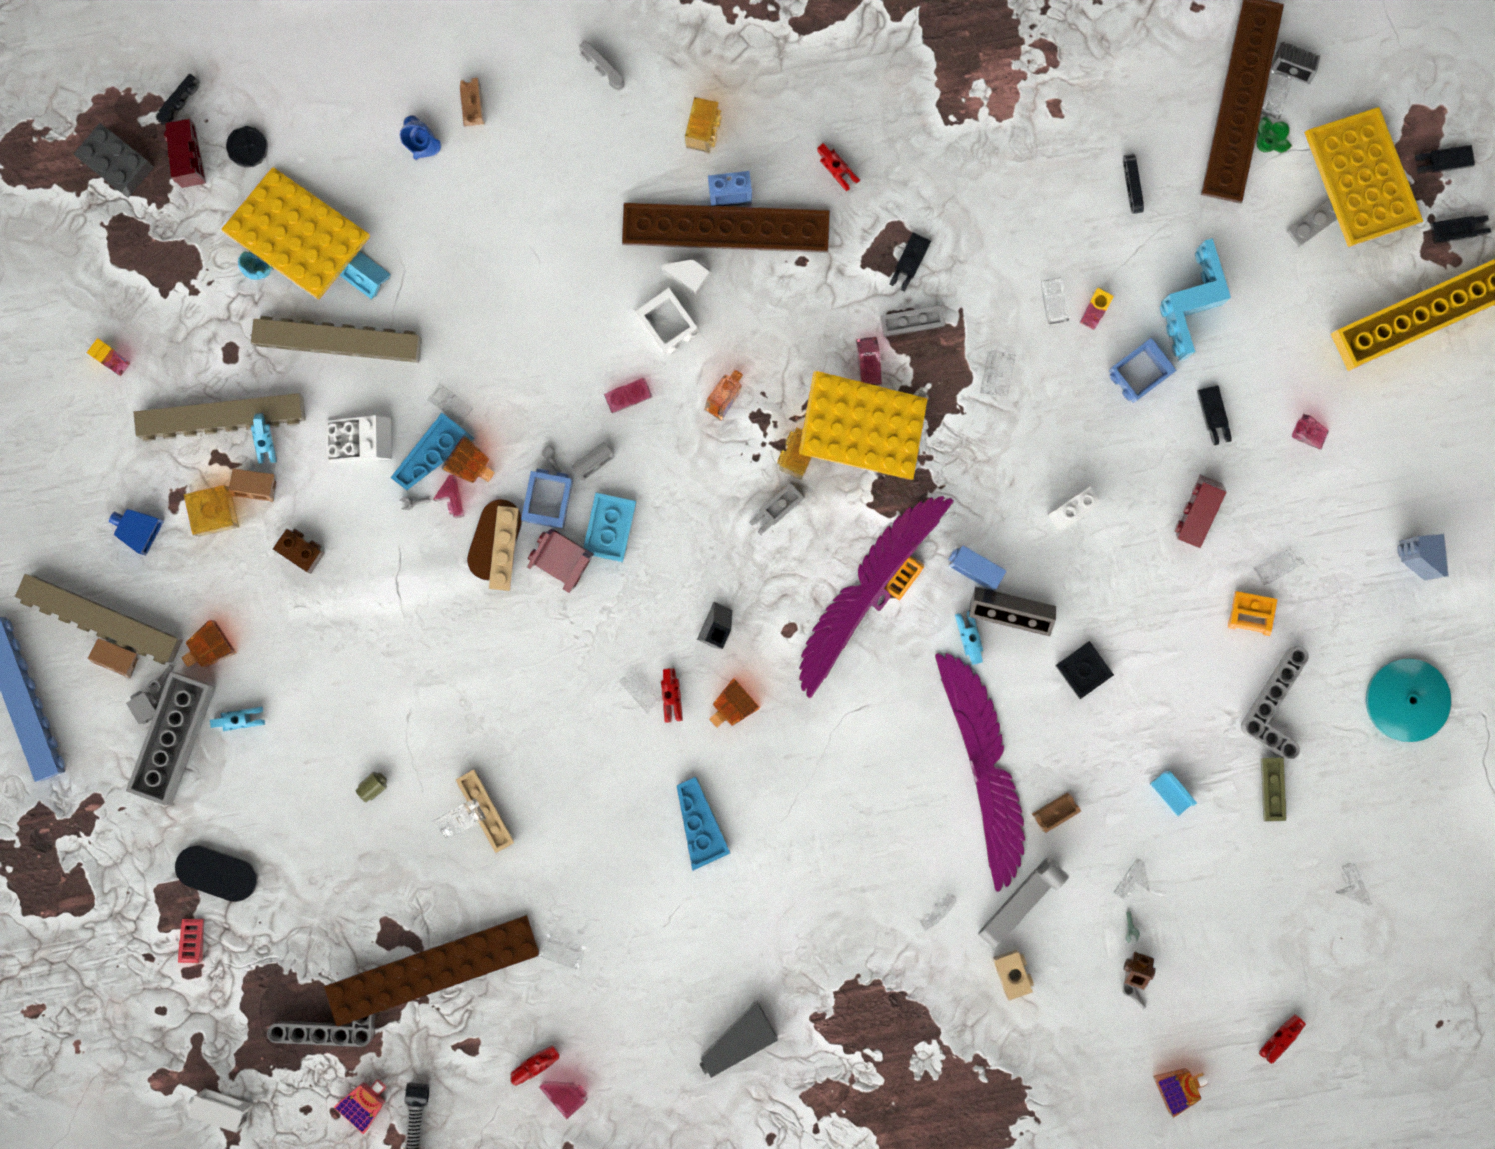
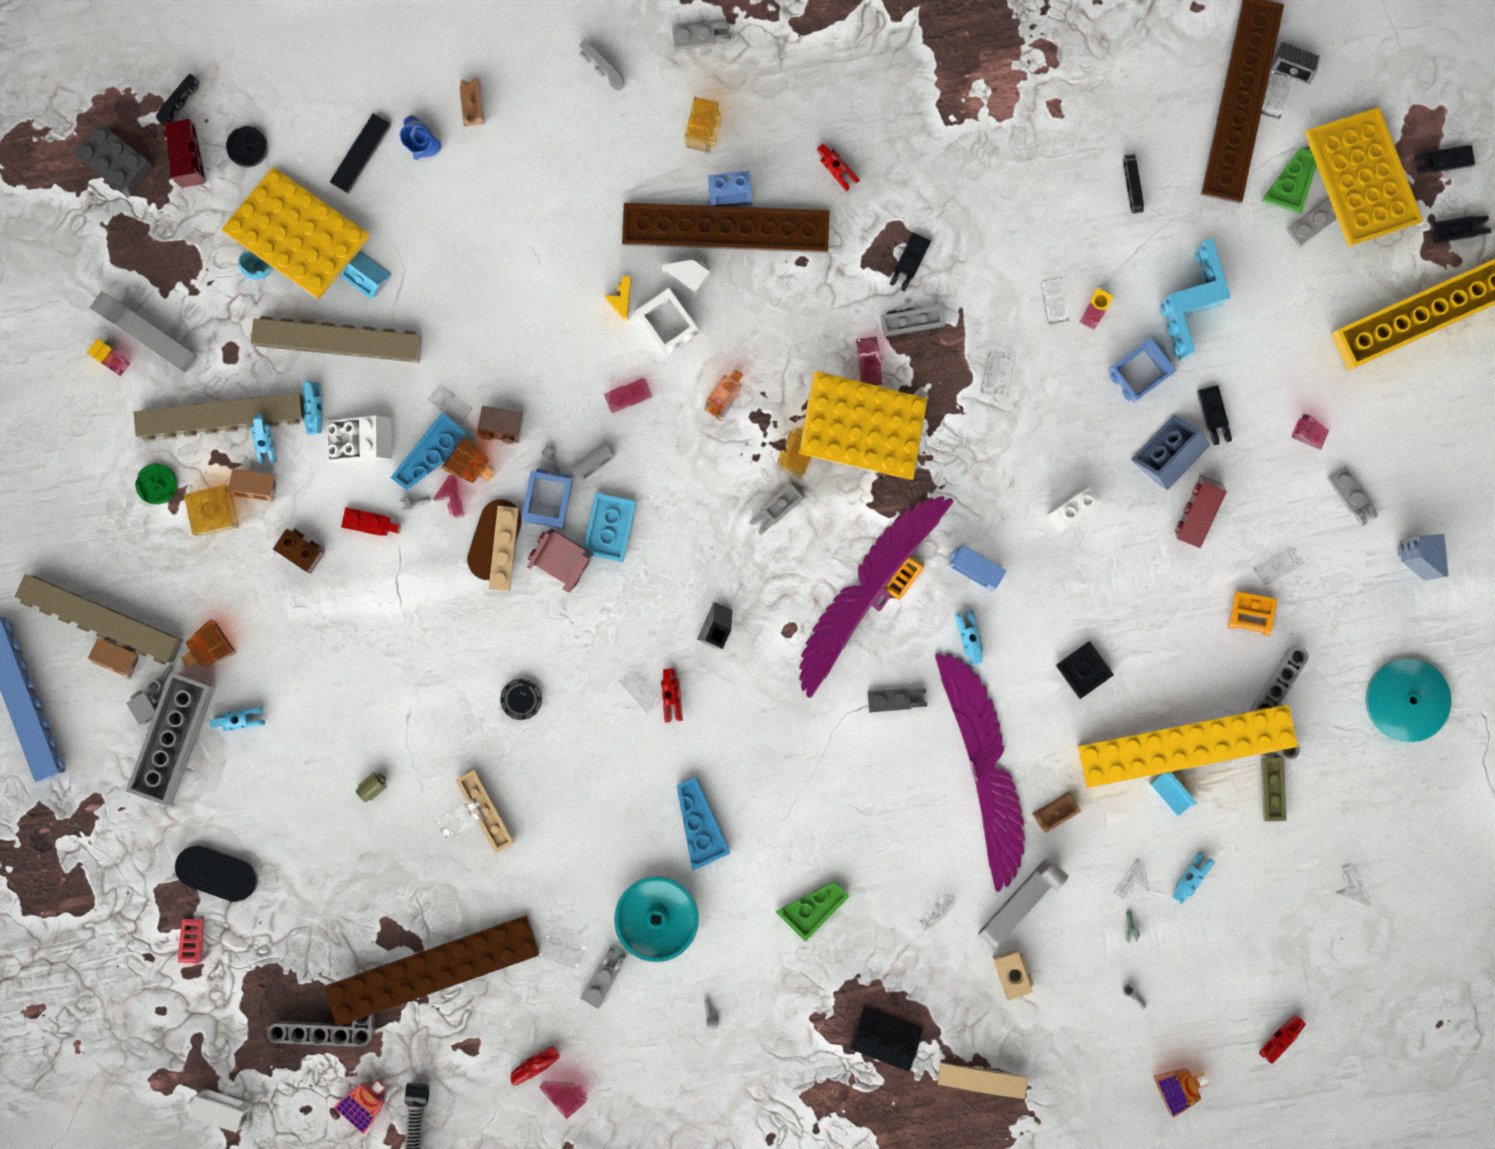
blue torso [109,509,164,556] -> none
dark grey slope [699,1000,778,1078] -> none
clear orange torso [709,678,760,728] -> none
dark brown brick [969,586,1056,636] -> none
reddish brown brick [1123,951,1156,990] -> none
green plate [1256,117,1292,153] -> none
none -> light grey beam [89,290,197,372]
none -> green tile [135,463,178,505]
none -> medium azure hinge [302,381,323,435]
none -> black tile [330,113,391,194]
none -> red hinge [341,507,401,537]
none -> reddish brown brick [477,406,523,444]
none -> tile [500,679,542,720]
none -> light grey hinge [580,947,626,1009]
none -> yellow slope [604,276,632,321]
none -> teal dish [614,876,699,962]
none -> light grey hinge [672,22,731,50]
none -> light grey hand [704,1000,719,1029]
none -> bright green wing [775,881,849,942]
none -> black slope [849,1006,923,1073]
none -> dark grey hinge [867,688,927,713]
none -> tan slope [938,1062,1028,1099]
none -> yellow brick [1077,704,1298,788]
none -> sand blue slope [1131,415,1210,490]
none -> medium azure hinge [1172,852,1215,904]
none -> bright green wing [1261,148,1317,214]
none -> light grey hinge [1328,467,1378,526]

